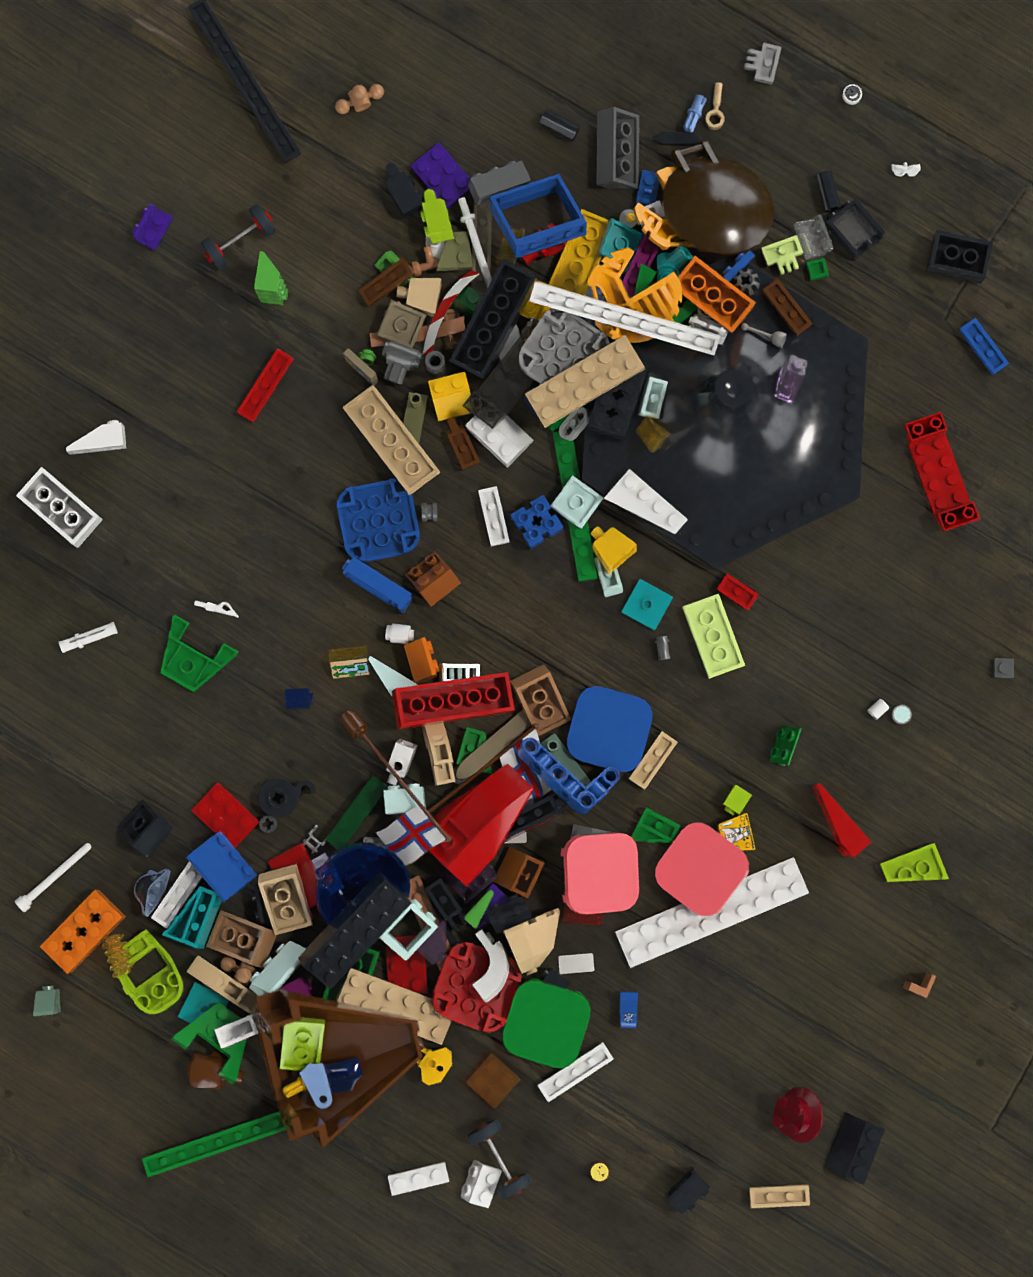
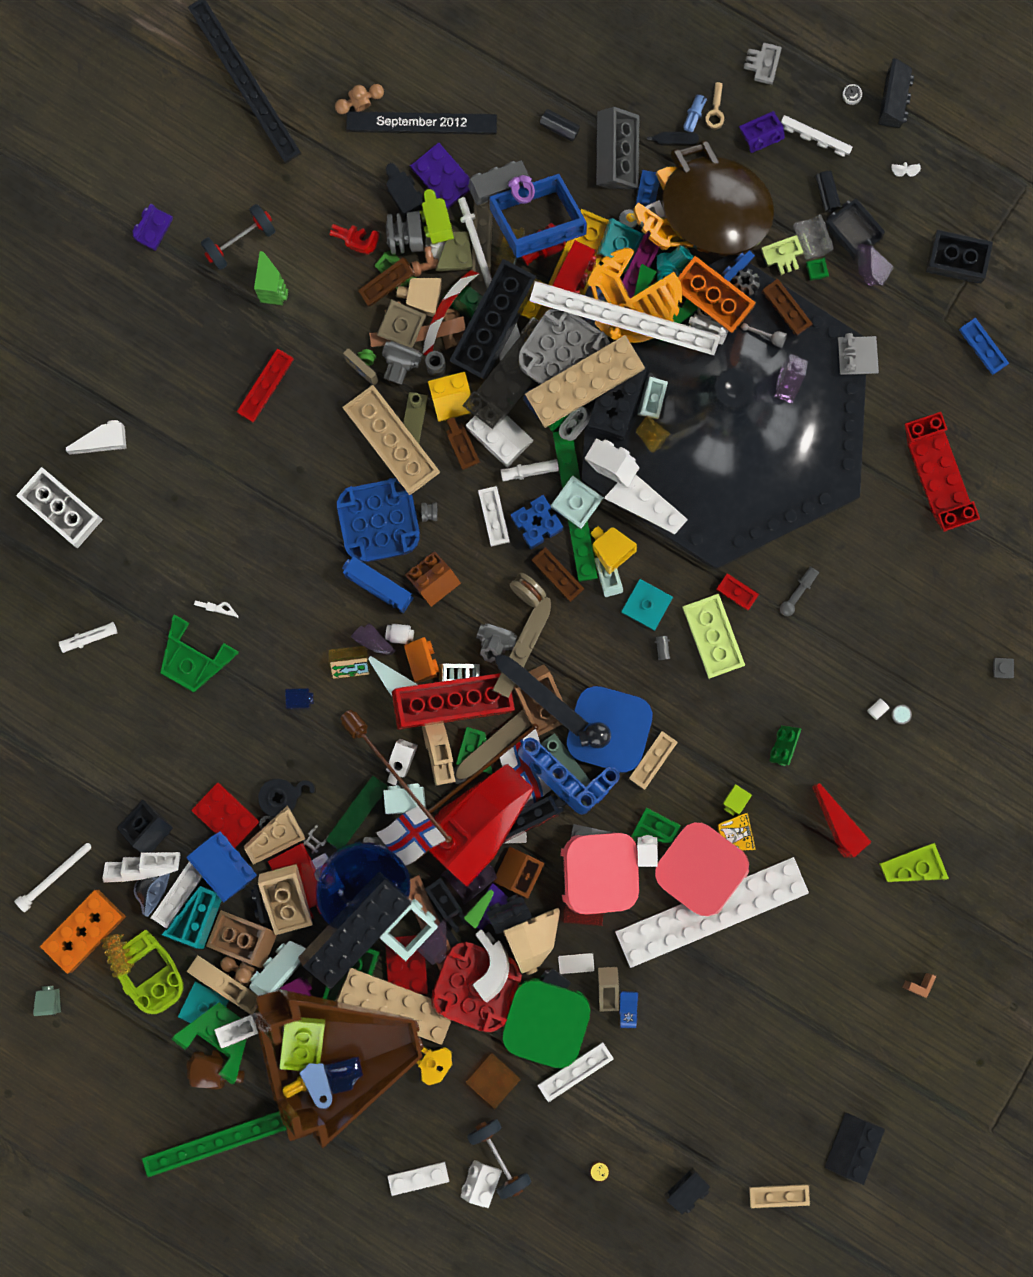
dark red piece [772,1087,823,1143] -> none
none -> white slope [103,852,180,882]
none -> tan wing [244,805,305,865]
none -> red piece [330,224,380,254]
none -> black tile [347,112,497,135]
none -> clear purple slope [351,623,396,656]
none -> dark grey wheel [386,211,424,255]
none -> dark grey piece [476,623,517,663]
none -> dark tan piece [493,597,551,698]
none -> black piece [495,655,589,737]
none -> white pin [500,459,559,481]
none -> medium lavender piece [508,175,535,204]
none -> dark tan head [510,573,546,608]
none -> reddish brown plate [531,547,584,602]
none -> red piece [552,240,597,294]
none -> black piece [579,722,611,749]
none -> white brick [585,439,640,487]
none -> dark tan slope [598,967,619,1012]
none -> white brick [637,835,658,867]
none -> dark purple bracket [739,111,785,153]
none -> dark grey pin [780,566,819,616]
none -> white plate [781,115,853,157]
none -> light grey hinge [838,333,879,374]
none -> clear purple slope [858,244,893,286]
none -> black slope [878,58,914,128]

